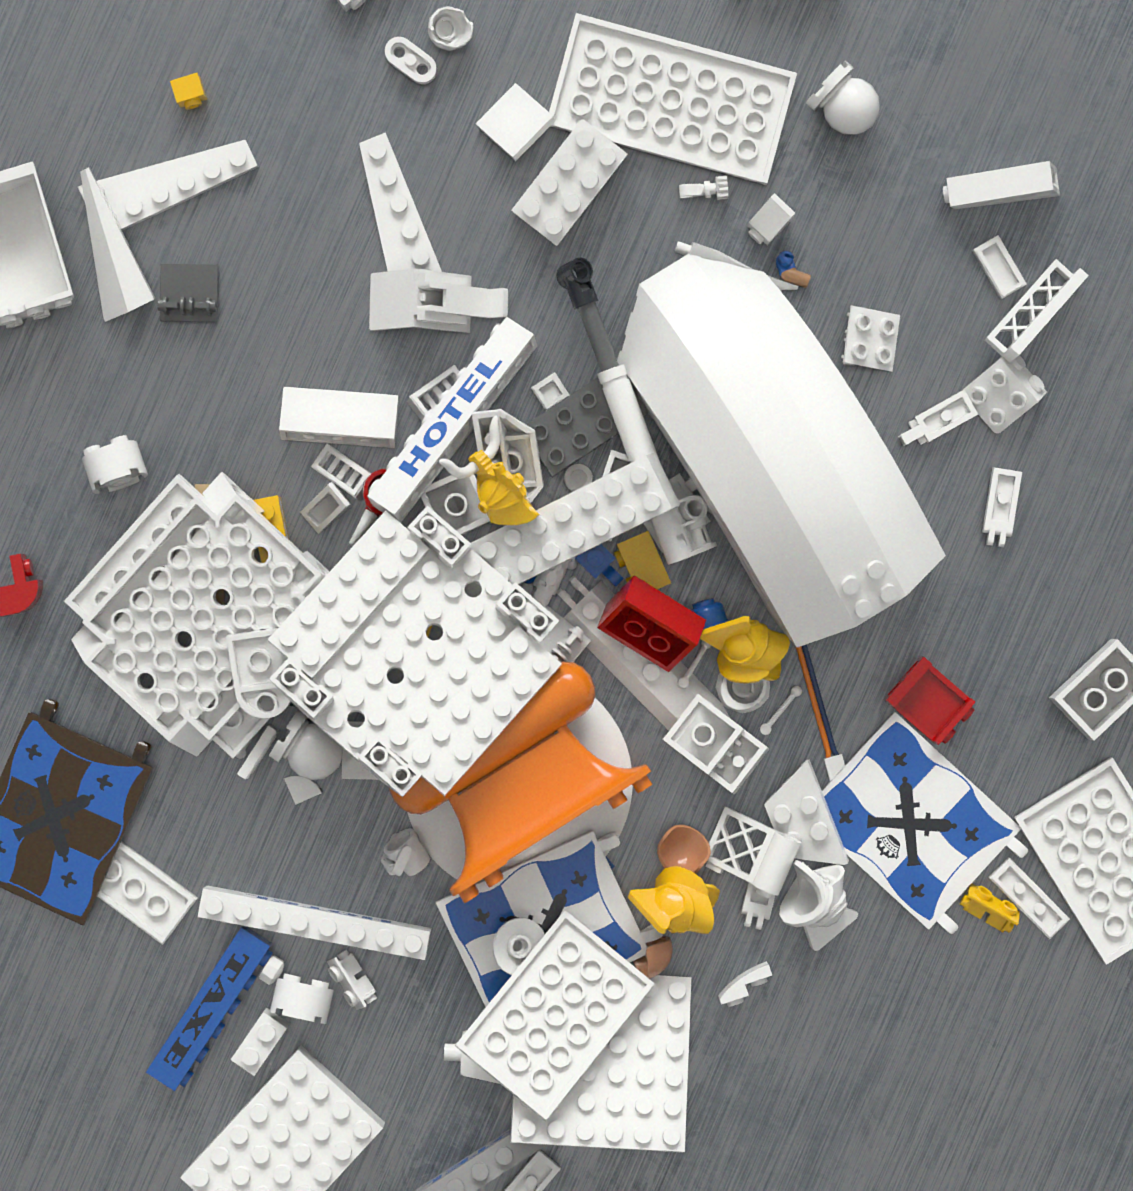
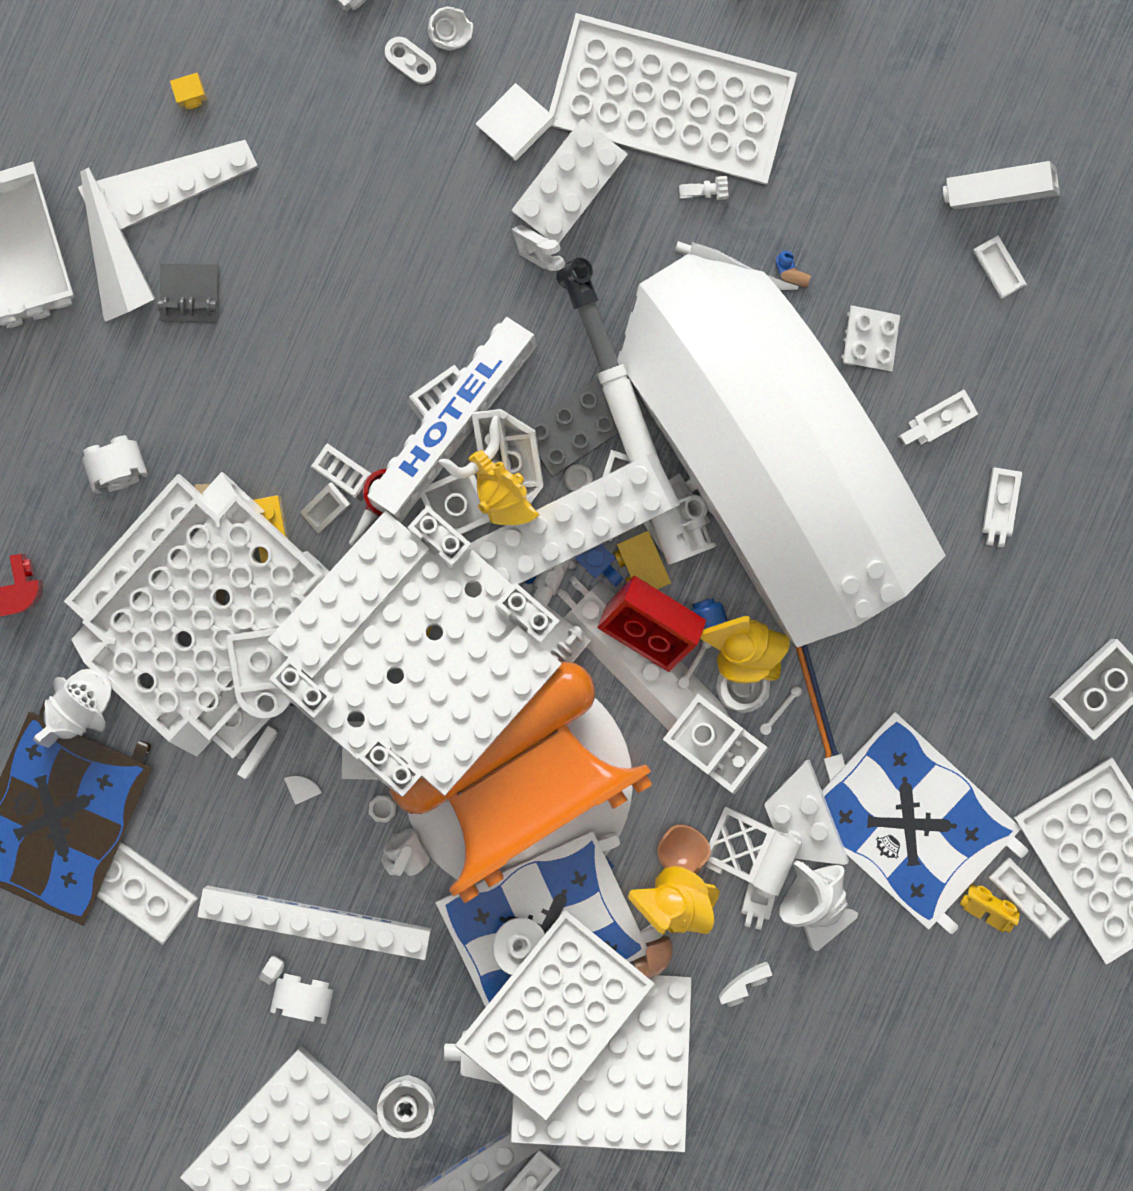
blue brick [146,926,273,1091] -> none
white brick [231,1008,290,1076] -> none
white tile [269,709,343,780] -> none
white brick [279,387,398,448] -> none
white hinge [327,949,377,1010] -> none
white wing [359,132,442,272] -> none
white piece [369,268,508,333] -> none
white tile [531,372,570,411] -> none
white slope [747,193,795,246] -> none
white tile [806,60,880,134] -> none
red panel [883,656,976,745] -> none
white bracket [963,355,1047,433] -> none
white fence [985,259,1089,363] -> none
none -> white helmet [33,668,112,748]
none -> white tile [369,795,396,823]
none -> white brick [377,1075,436,1139]
none -> white hinge [511,225,565,271]

